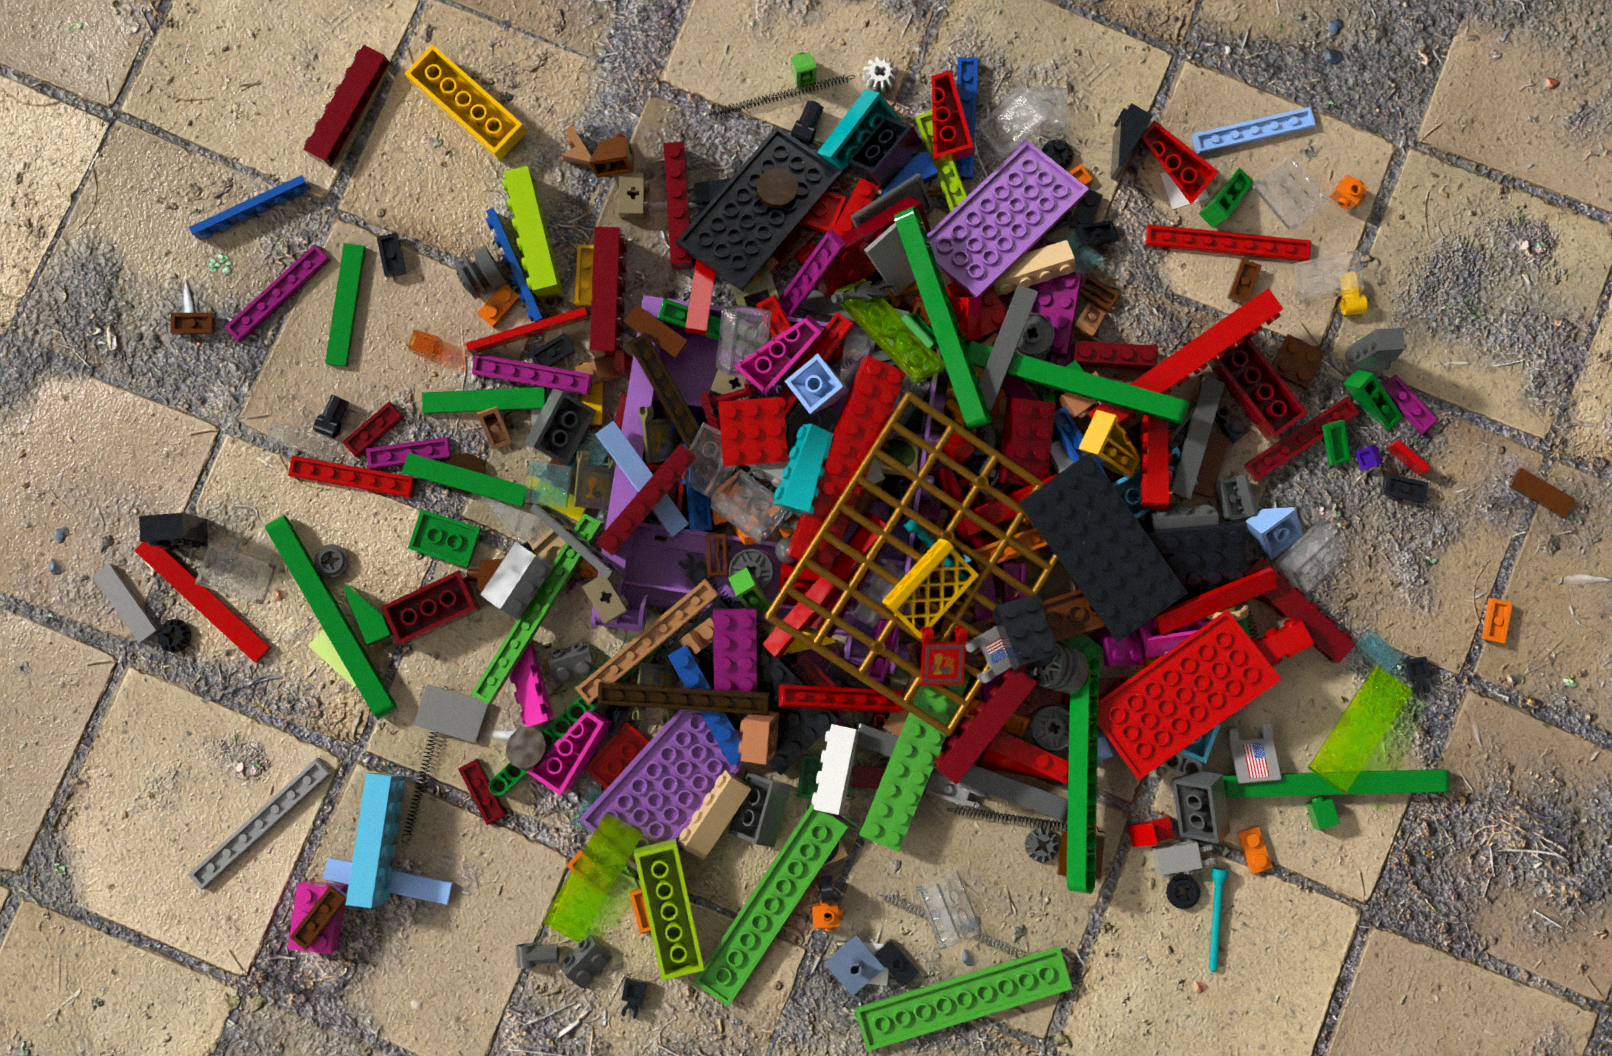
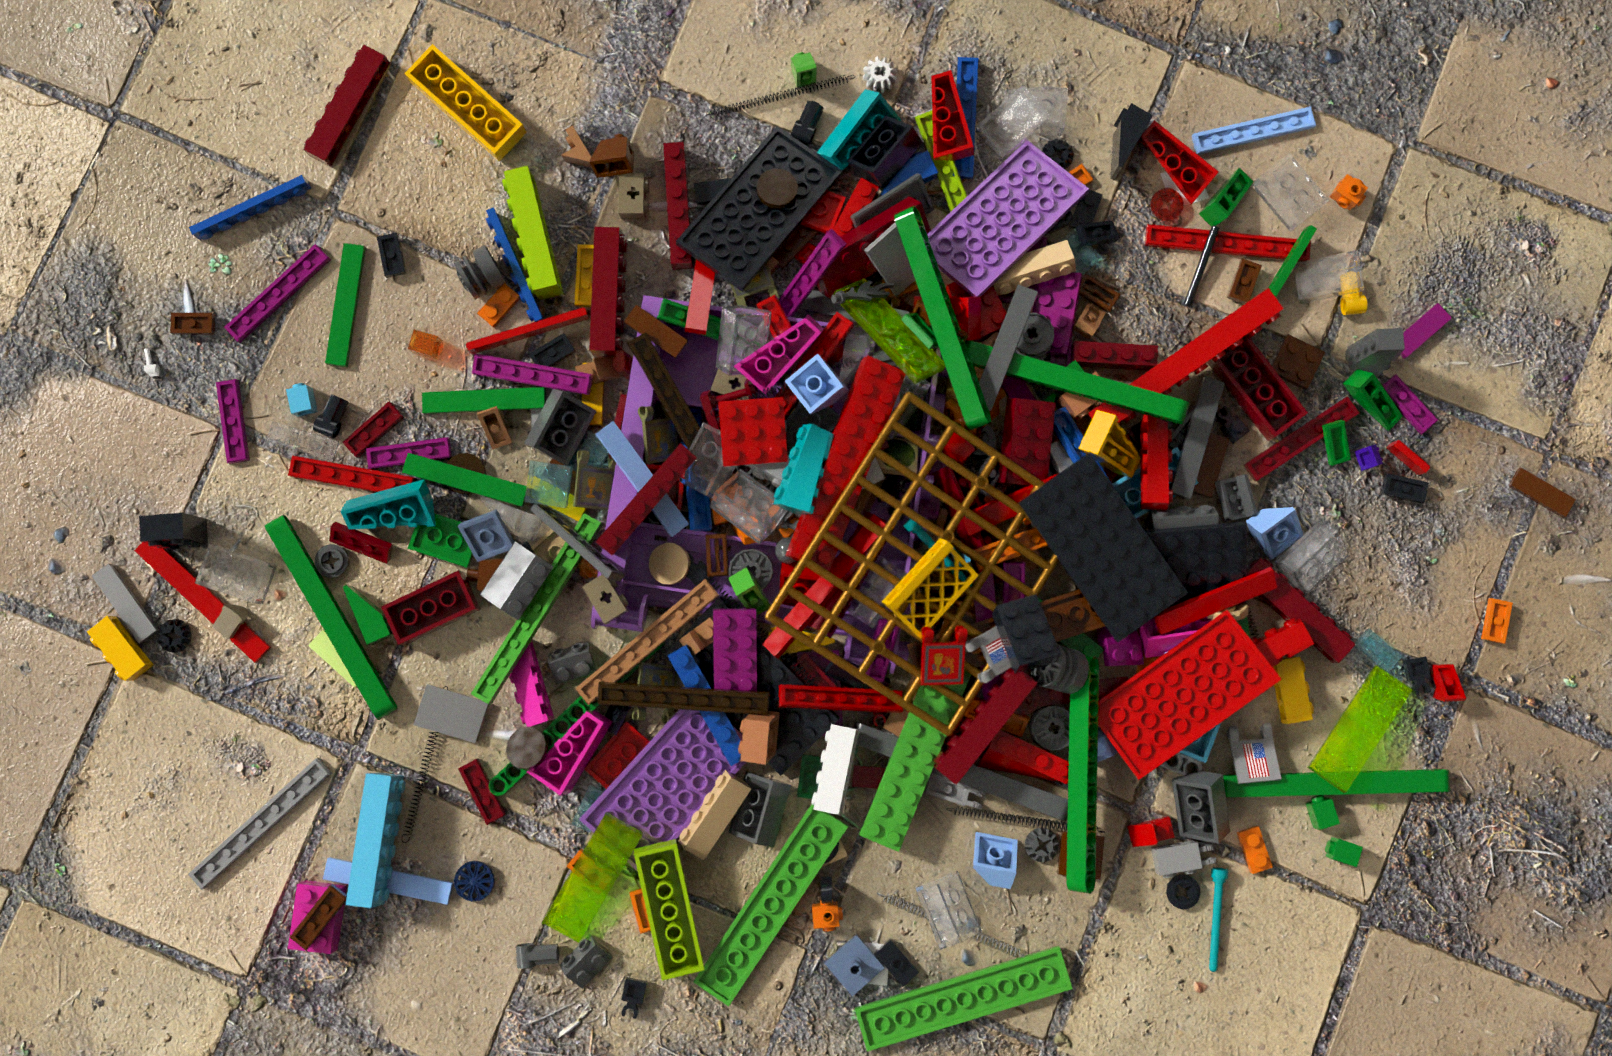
none -> yellow brick [87,616,154,681]
none -> white hand [144,348,160,376]
none -> dark tan tile [212,605,248,639]
none -> magenta tile [216,379,250,464]
none -> medium azure brick [286,383,318,417]
none -> dark red plate [329,522,393,564]
none -> teal wedge [340,479,436,529]
none -> dark blue wheel [454,861,495,902]
none -> sand blue tile [458,509,514,562]
none -> tan tile [649,543,691,585]
none -> light blue slope [973,832,1018,889]
none -> clear red gear [1150,188,1184,222]
none -> black bar [1184,226,1220,307]
none -> green tile [1268,225,1317,297]
none -> yellow brick [1273,657,1314,724]
none -> green brick [1325,836,1363,867]
none -> magenta tile [1400,303,1452,359]
none -> red slope [1430,664,1466,702]

